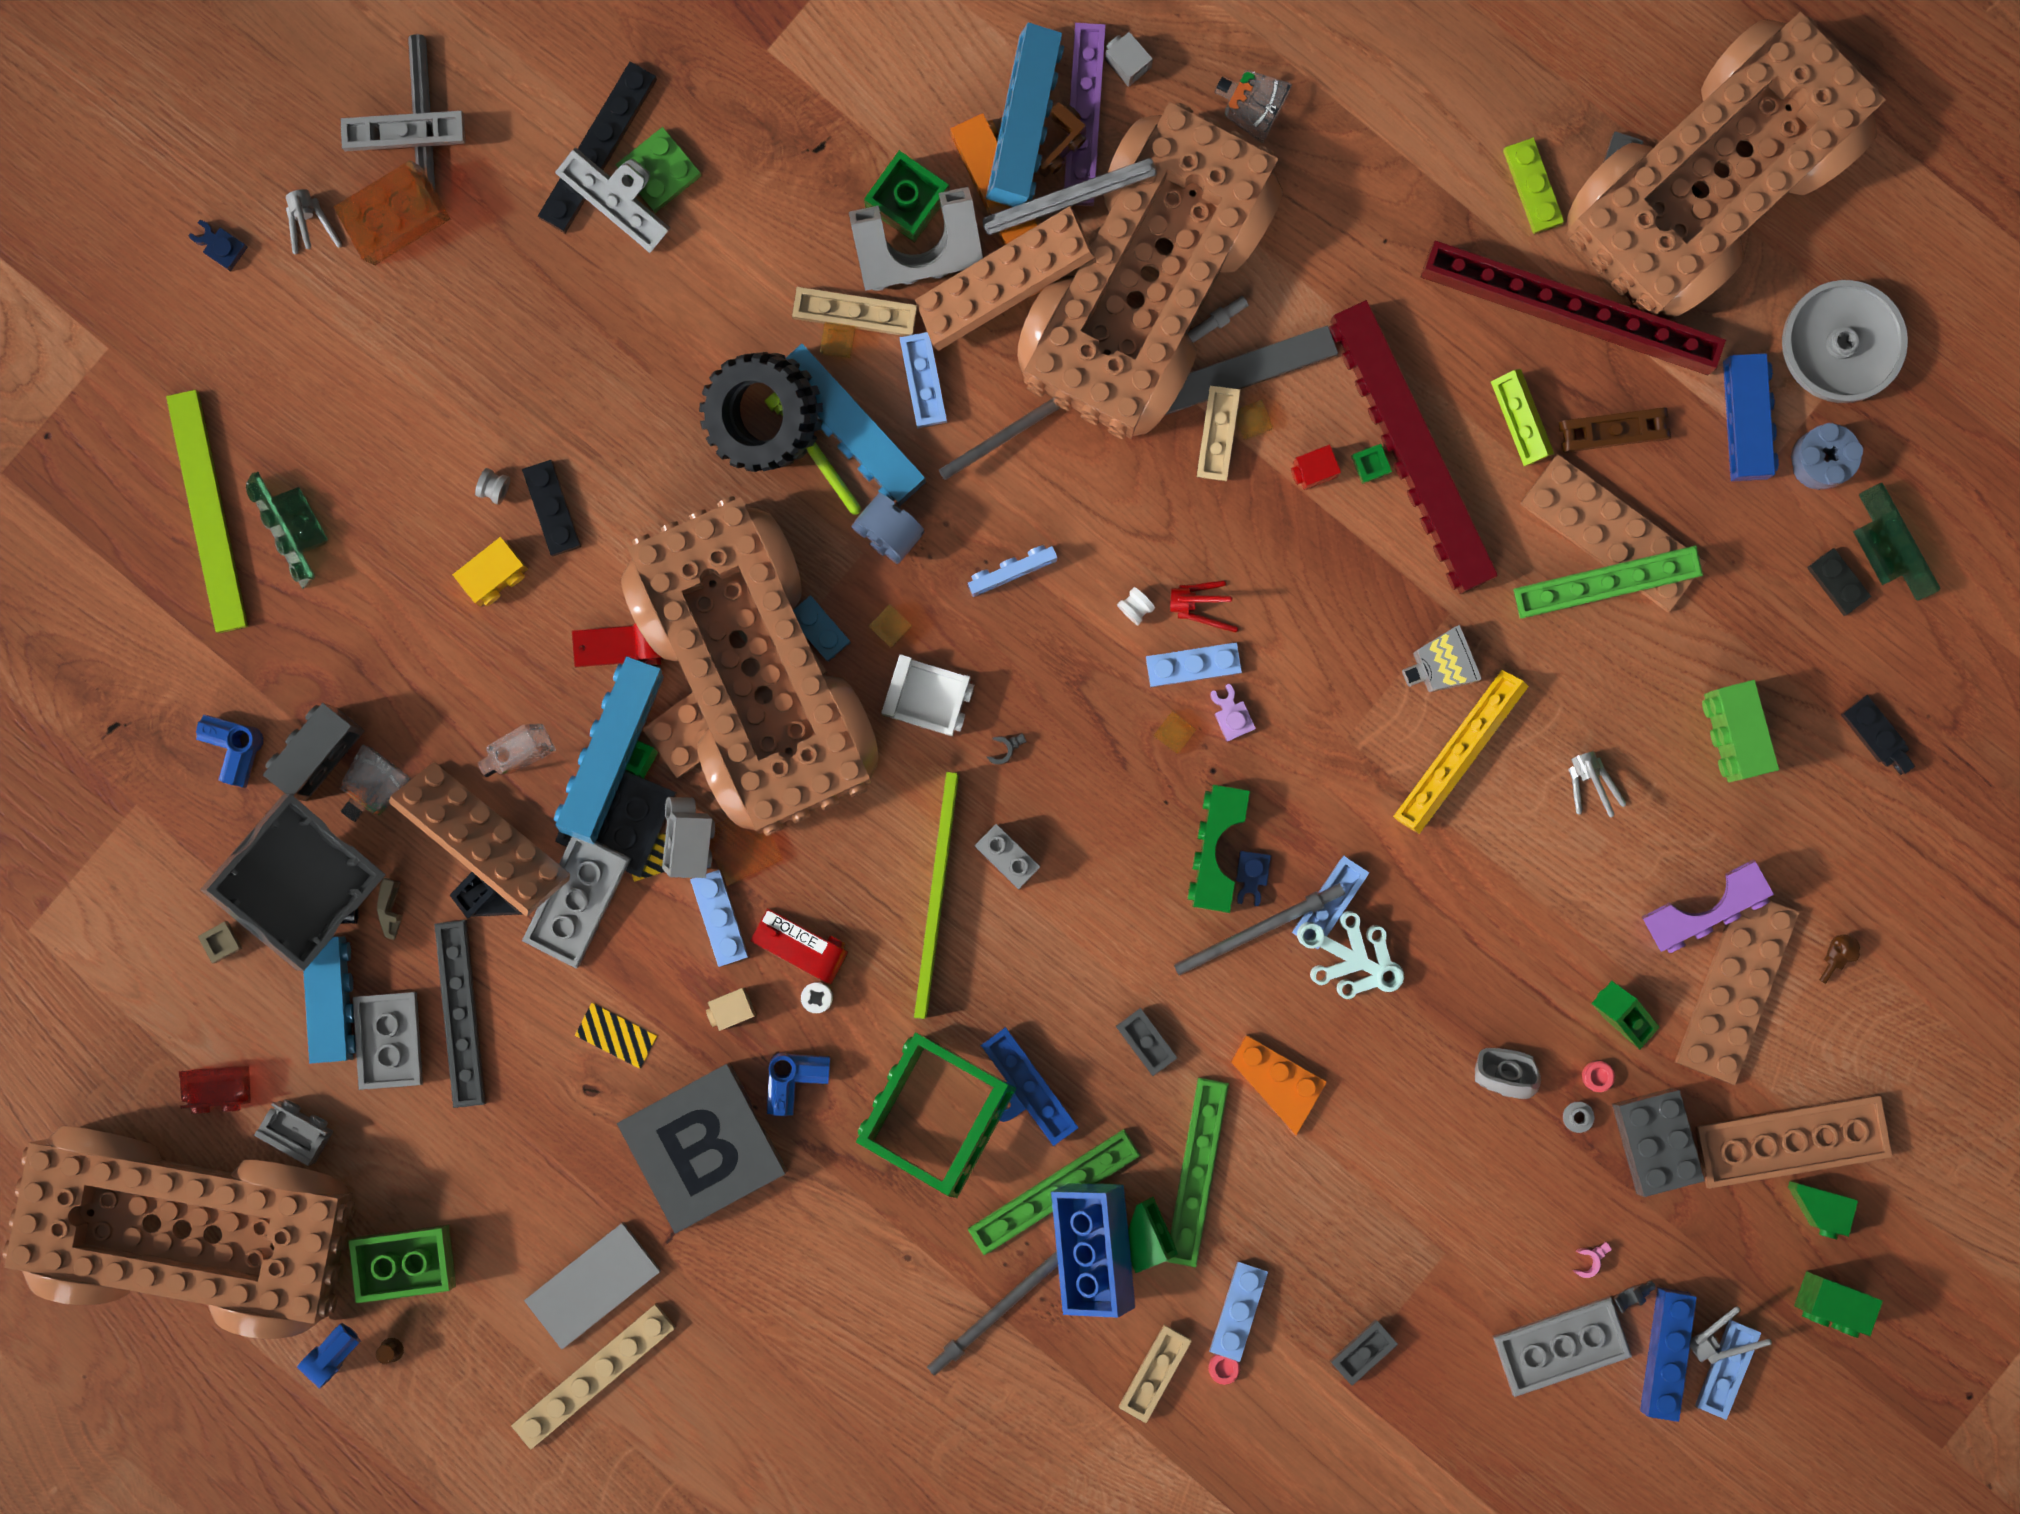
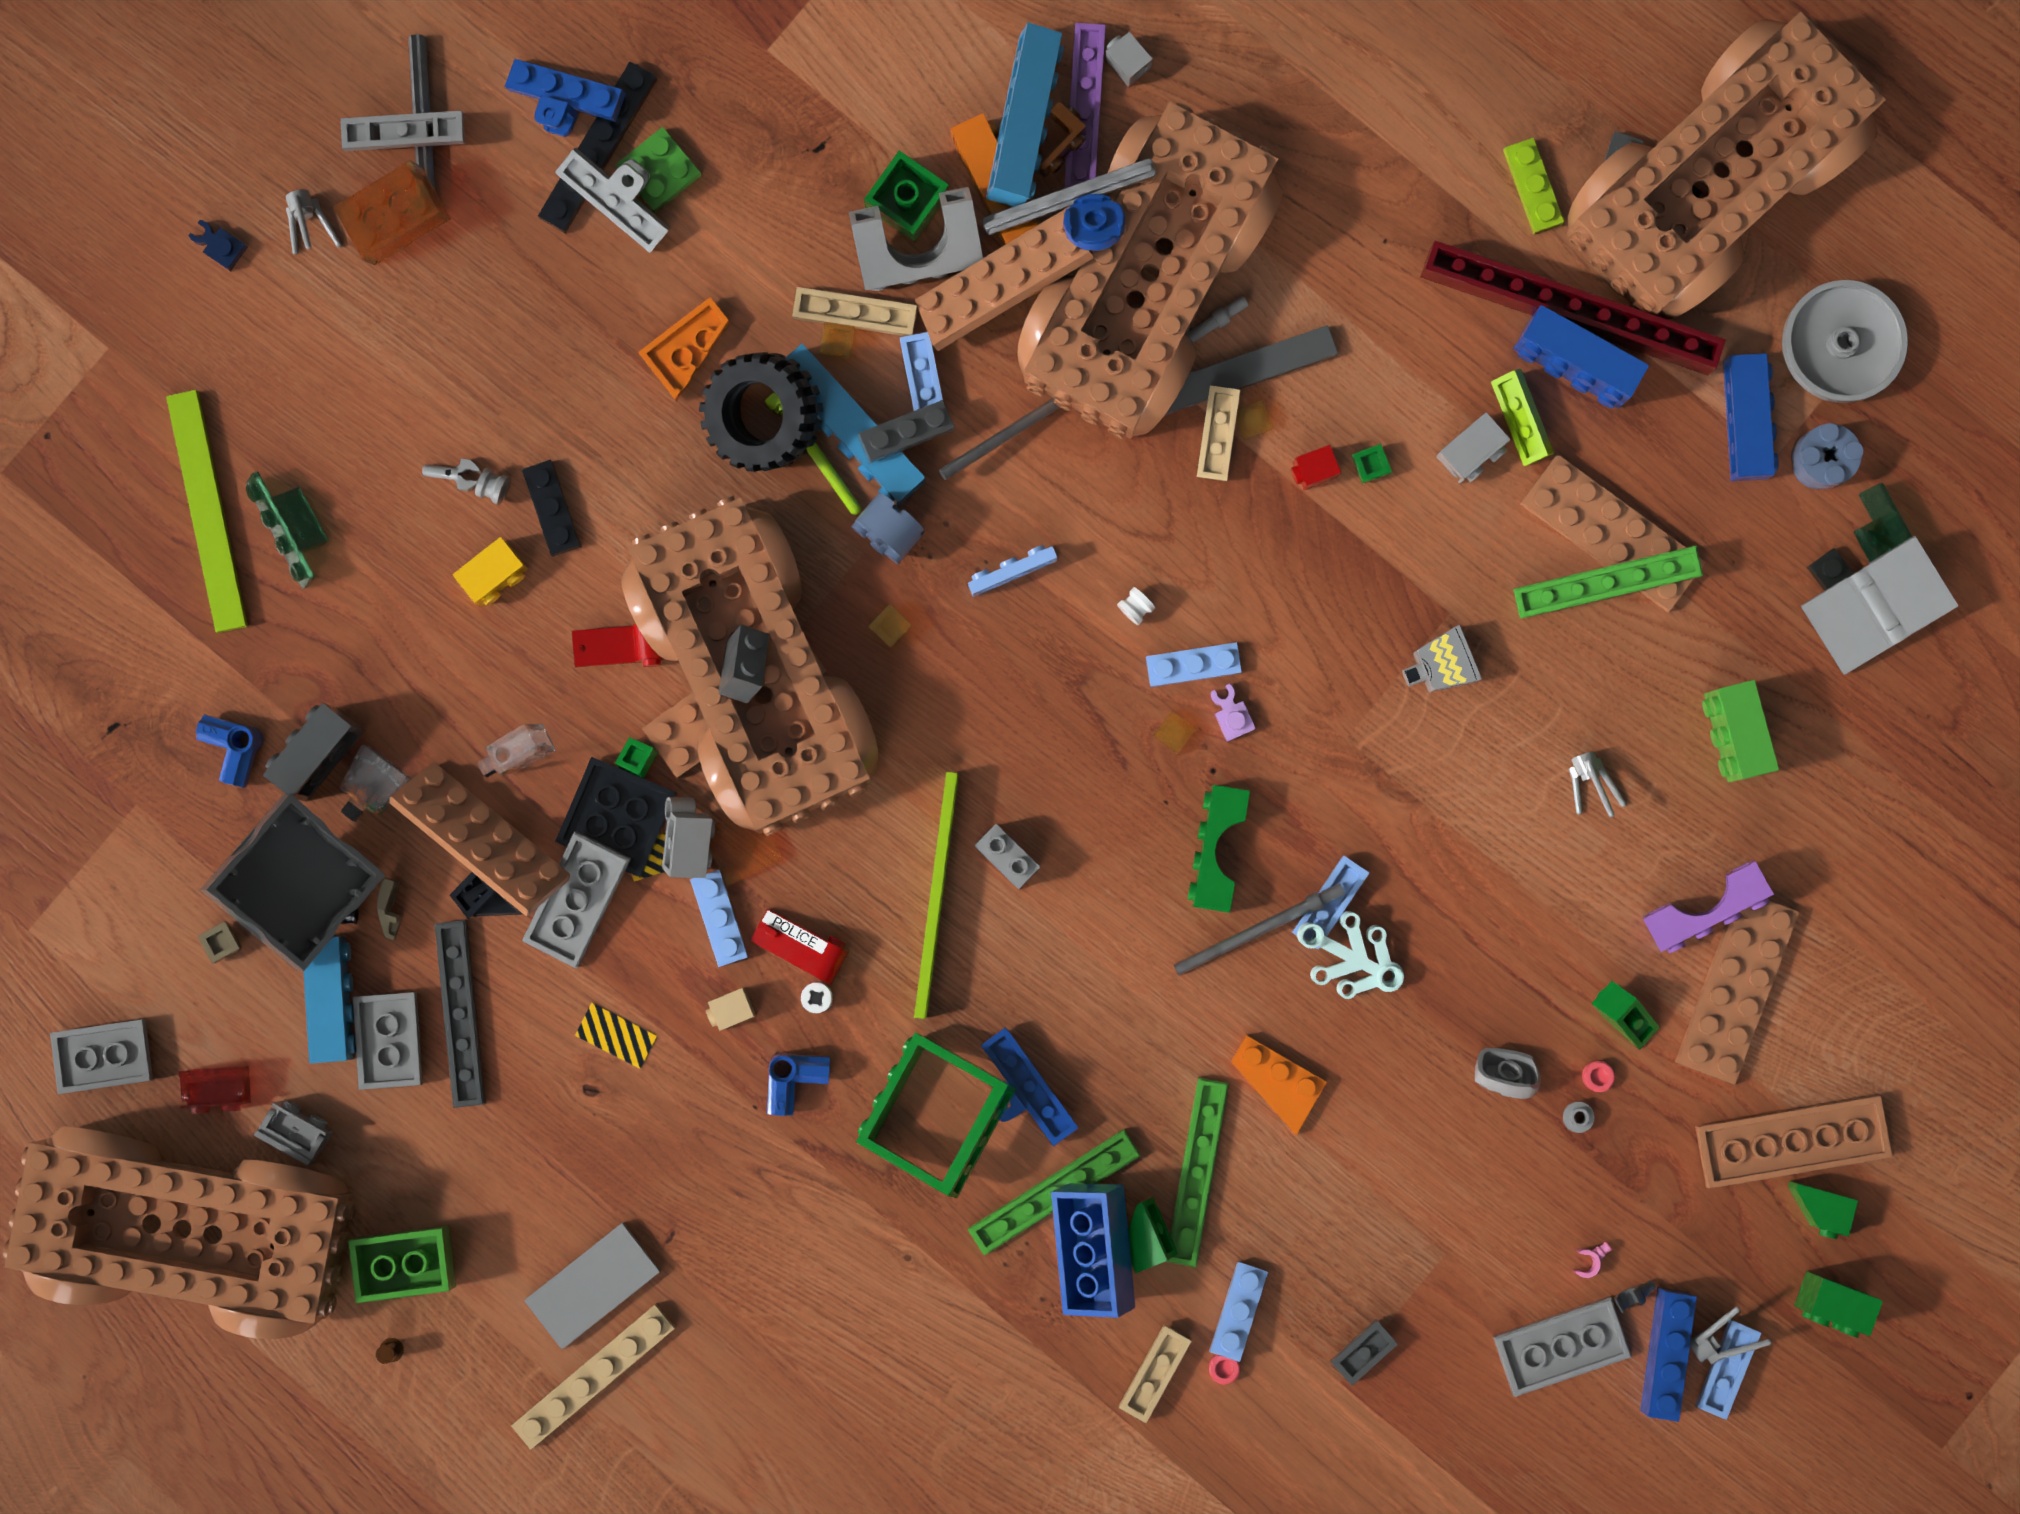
blue piece [297,1323,361,1389] -> none
dark azure brick [554,656,664,844] -> none
dark grey tile [617,1062,788,1234] -> none
dark azure plate [793,595,851,662] -> none
white panel [882,655,975,737] -> none
flat silver bar [927,1251,1058,1376] -> none
dark grey piece [987,733,1027,765] -> none
dark grey plate [1116,1008,1177,1076] -> none
red plant [1170,580,1239,633] -> none
clear torso [1214,70,1292,143] -> none
dark blue plate [1235,851,1271,906] -> none
dark red brick [1329,300,1498,594] -> none
yellow plate [1393,670,1529,834] -> none
reddish brown plate [1558,408,1671,453] -> none
dark grey brick [1612,1088,1705,1197] -> none
reddish brown piece [1819,934,1860,984] -> none
black hinge [1841,695,1915,775] -> none
none -> light grey plate [50,1019,153,1094]
none -> light grey bar [422,459,482,492]
none -> blue plate [504,59,626,137]
none -> orange wing [638,297,730,402]
none -> dark grey brick [719,625,770,703]
none -> dark grey plate [858,400,955,464]
none -> blue tile [1063,194,1125,251]
none -> light grey hinge [1436,412,1510,484]
none -> blue brick [1513,305,1649,409]
none -> light grey piece [1801,536,1958,675]

